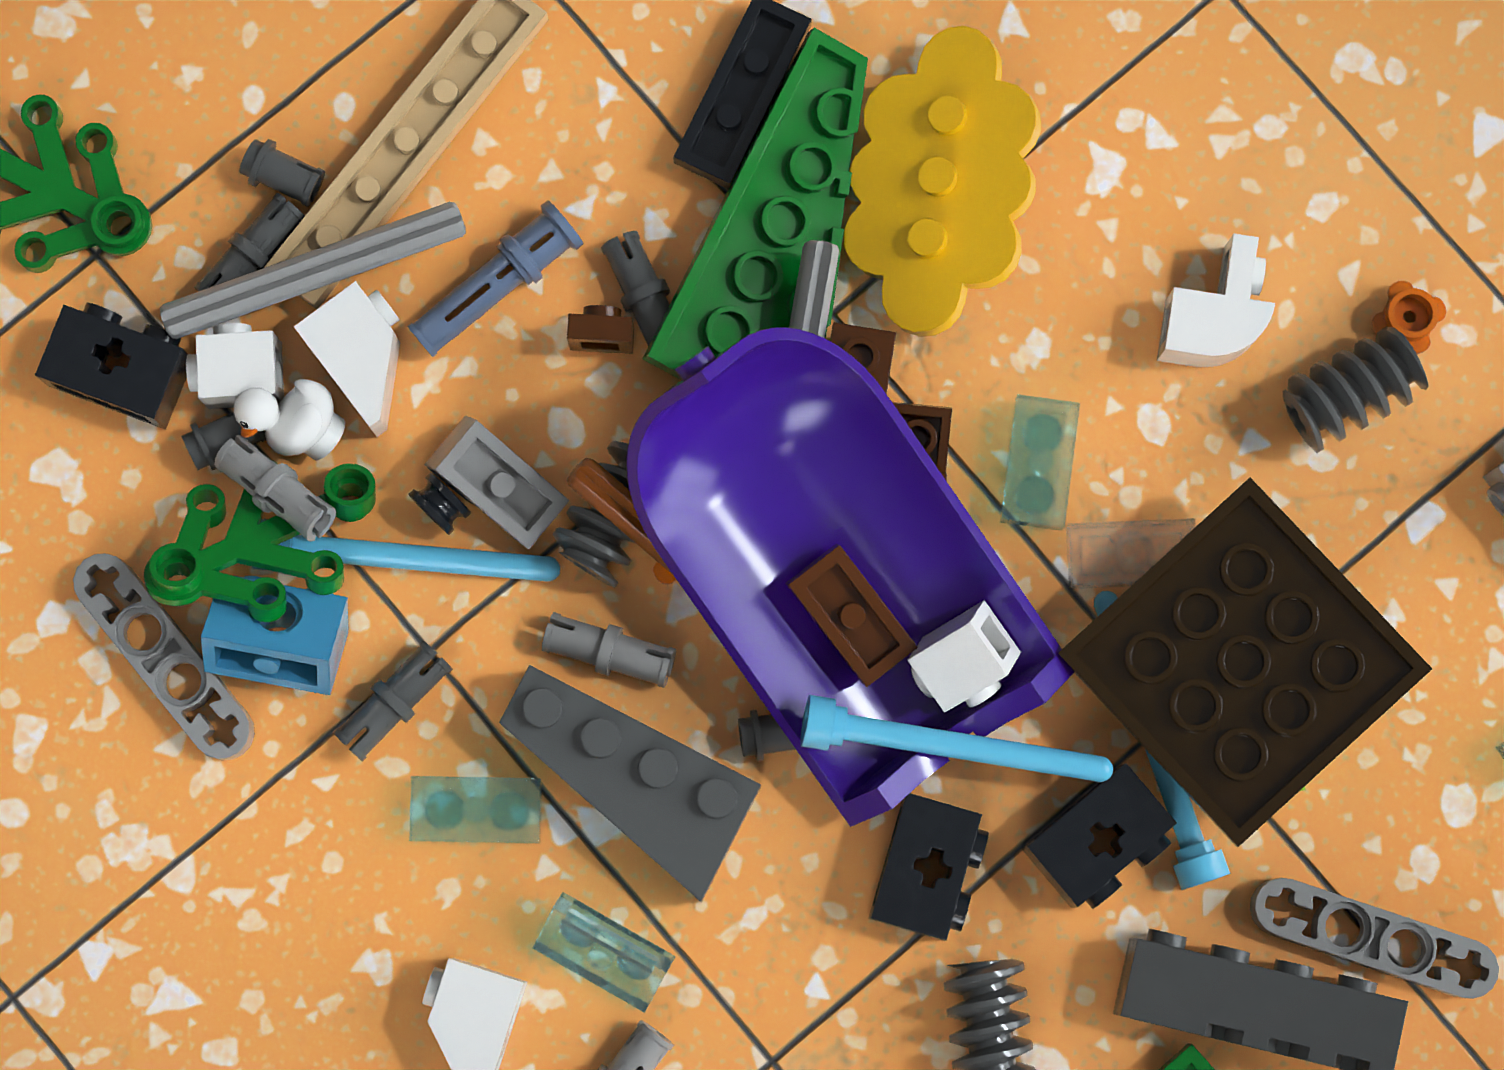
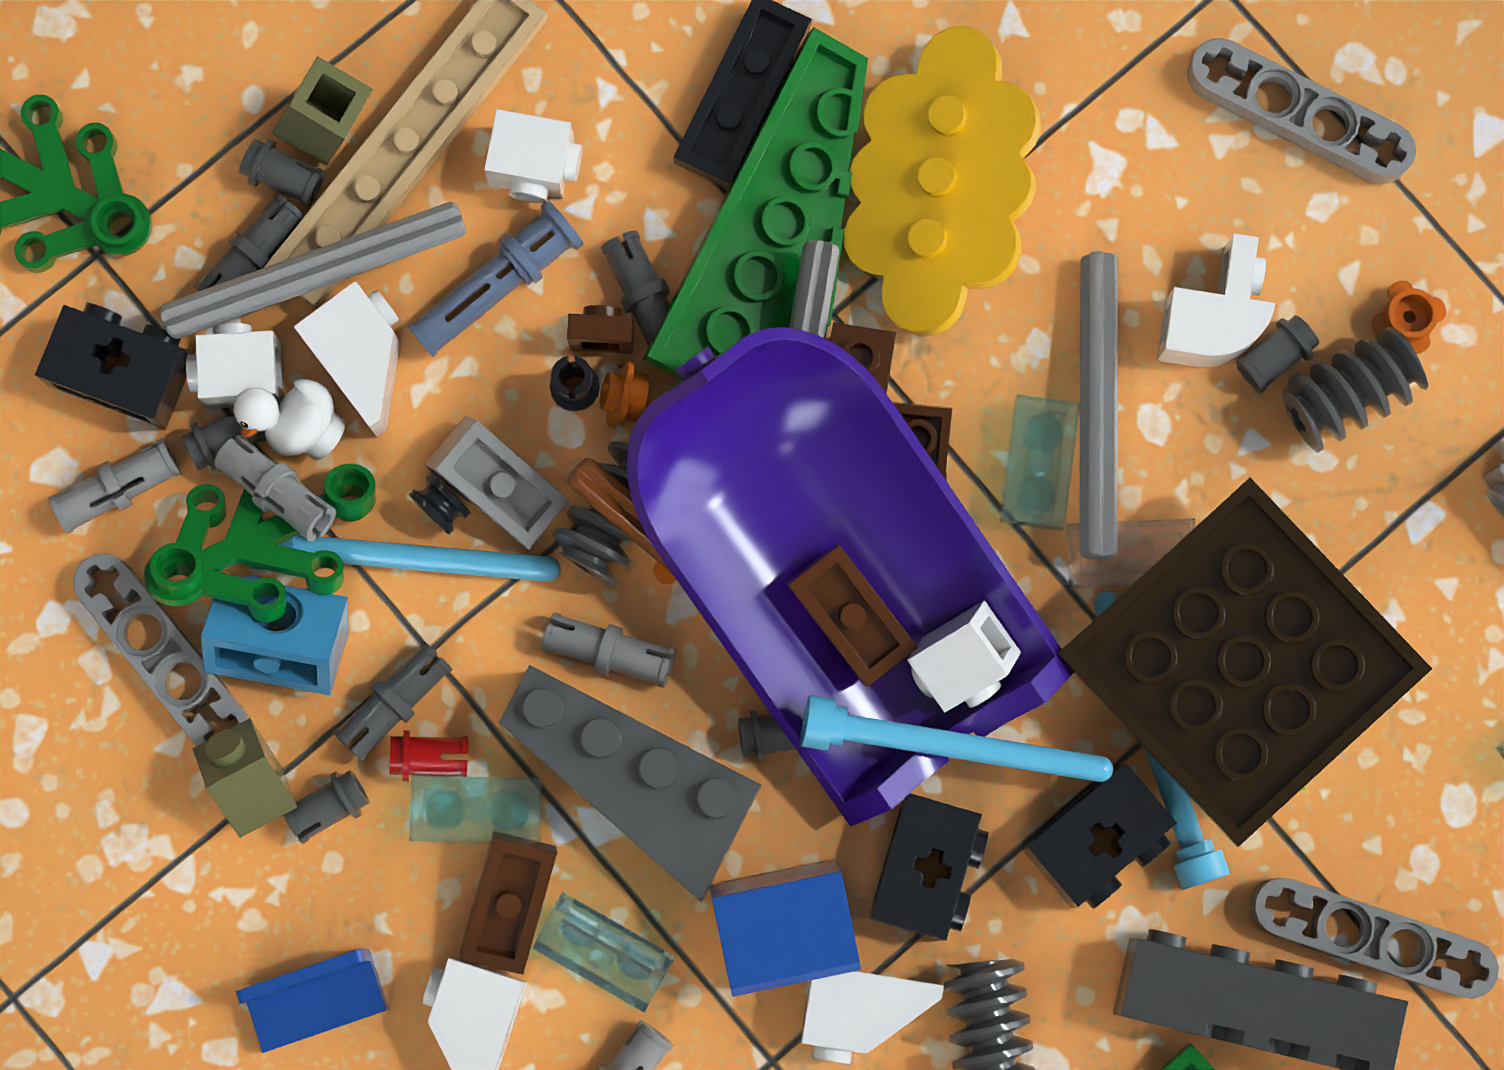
none -> light grey pin [48,438,182,534]
none -> olive brick [192,718,297,838]
none -> blue panel [235,948,389,1053]
none -> olive brick [272,56,373,166]
none -> dark grey pin [284,770,370,844]
none -> red pin [389,730,468,782]
none -> reddish brown plate [460,831,557,975]
none -> white brick [484,109,583,203]
none -> black pin [549,356,600,412]
none -> orange plate [599,361,649,427]
none -> blue slope [710,859,861,997]
none -> white slope [800,971,944,1064]
none -> light grey axle [1079,251,1118,560]
none -> light grey beam [1187,38,1416,185]
none -> dark grey pin [1235,315,1319,393]

